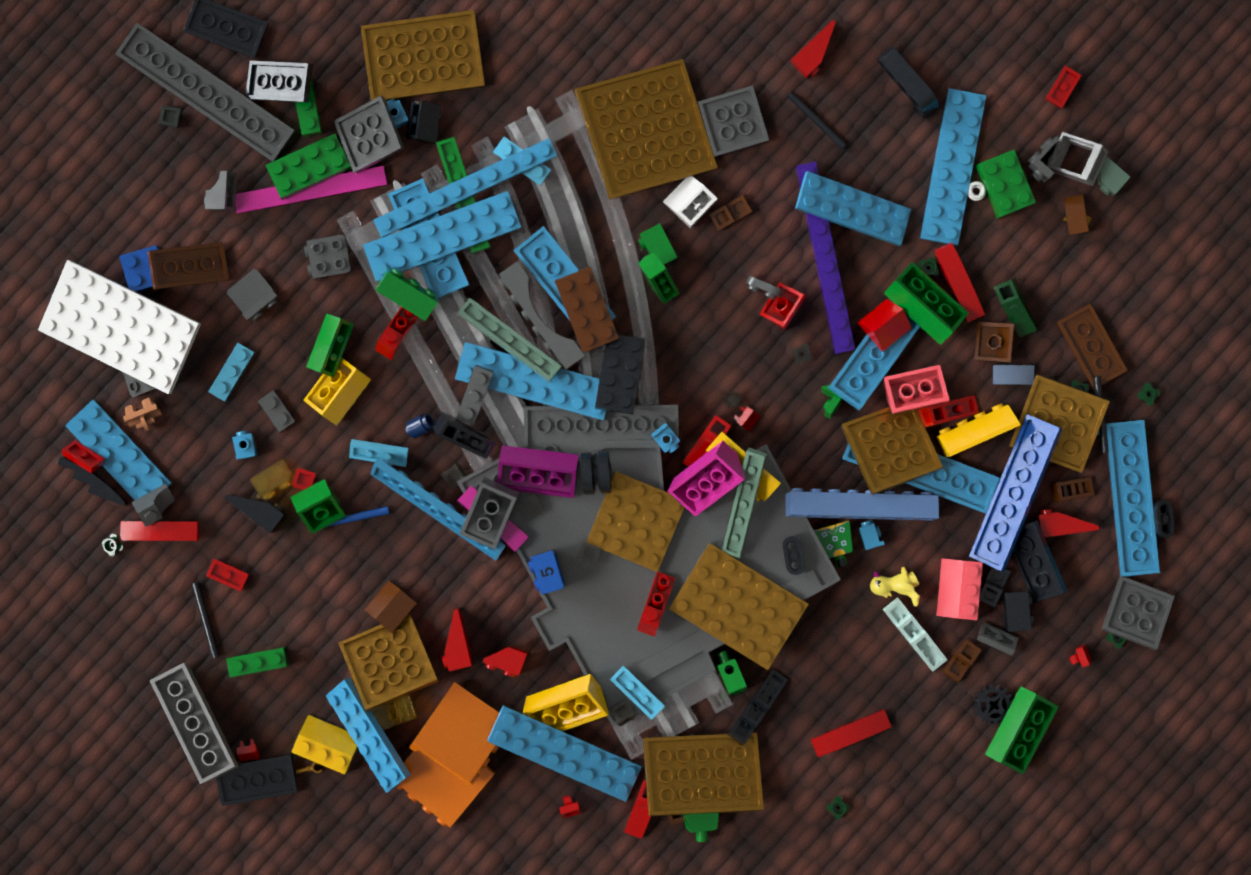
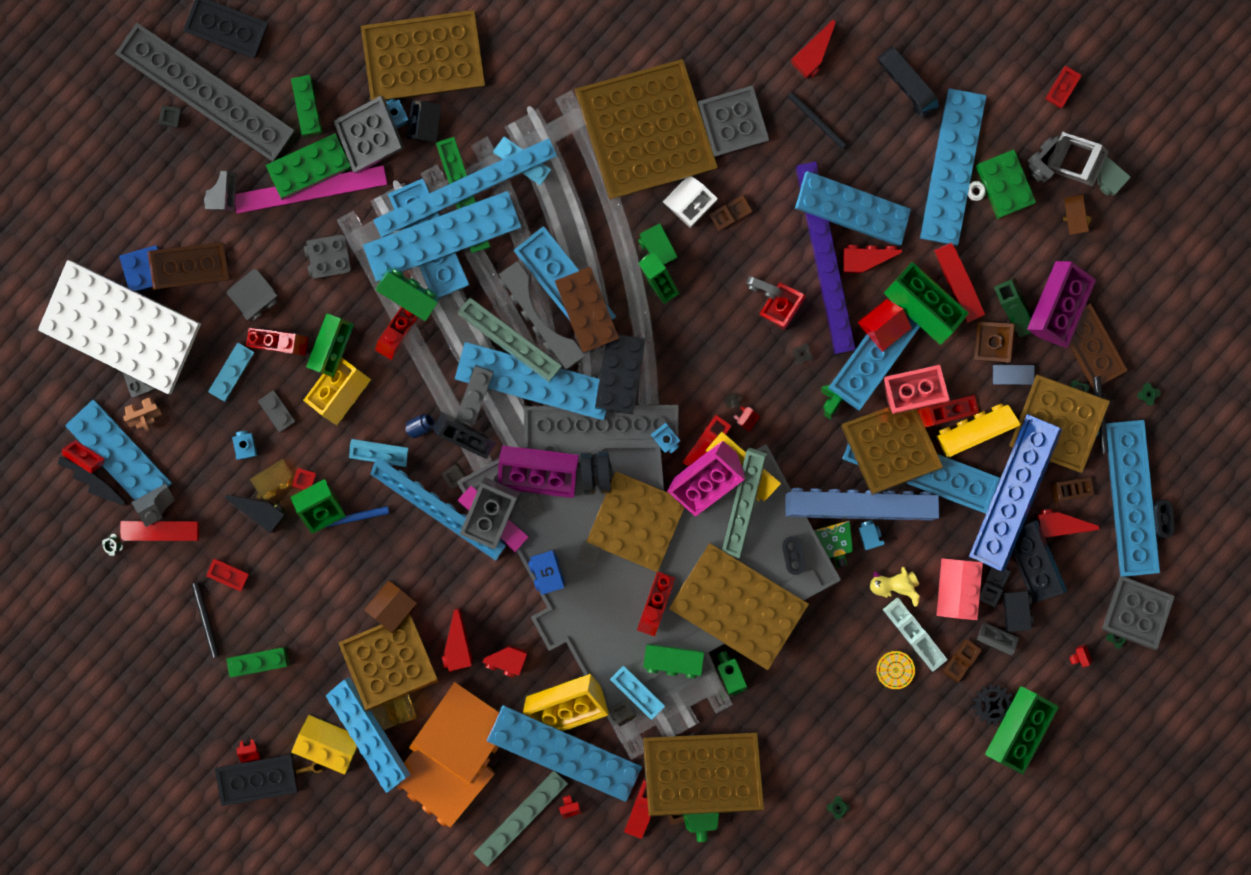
light grey brick [150,663,239,785] -> none
plate [245,61,313,103] -> none
black slope [728,669,788,745] -> none
red slope [811,709,891,757] -> none
dark green plate [918,257,939,276] -> none
none -> red slope [246,328,309,356]
none -> sand green plate [473,770,568,867]
none -> green brick [643,644,704,679]
none -> red slope [842,245,902,274]
none -> yellow tile [876,651,915,689]
none -> magenta slope [1027,261,1096,348]

